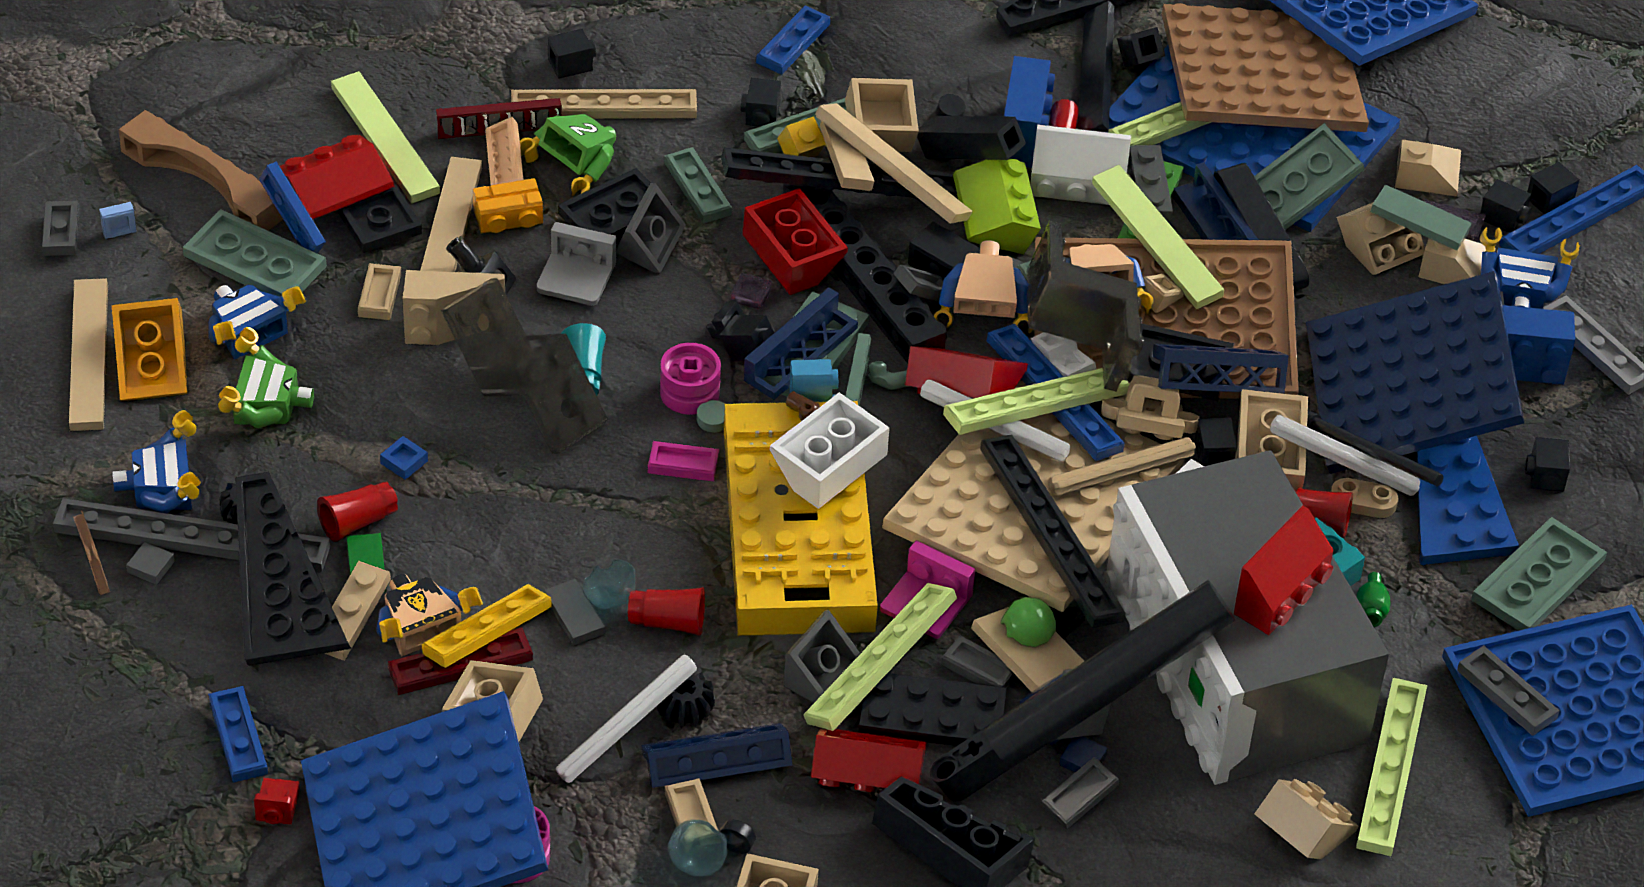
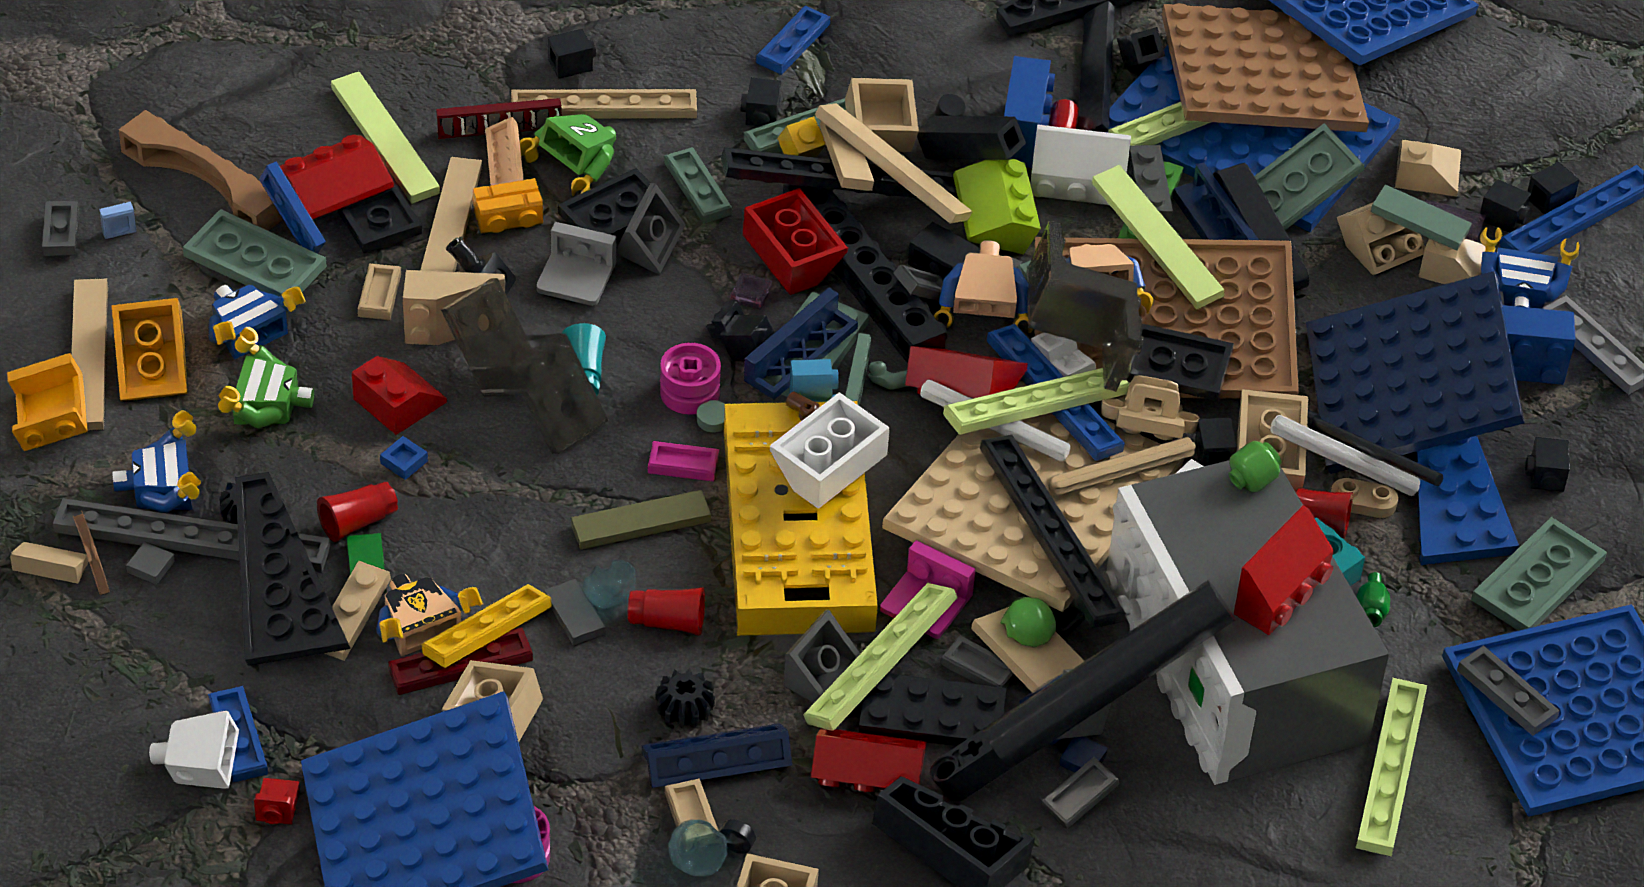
white axle [556,655,697,783] -> none
tan slope [1143,274,1184,313] -> none
dark blue fence [1152,344,1289,394] -> none
tan slope [1254,779,1359,859] -> none
none -> light orange panel [7,353,88,451]
none -> tan slope [10,542,89,584]
none -> white torso [149,711,239,788]
none -> red slope [352,356,447,435]
none -> olive tile [571,490,711,550]
none -> bright green head [1228,441,1282,493]

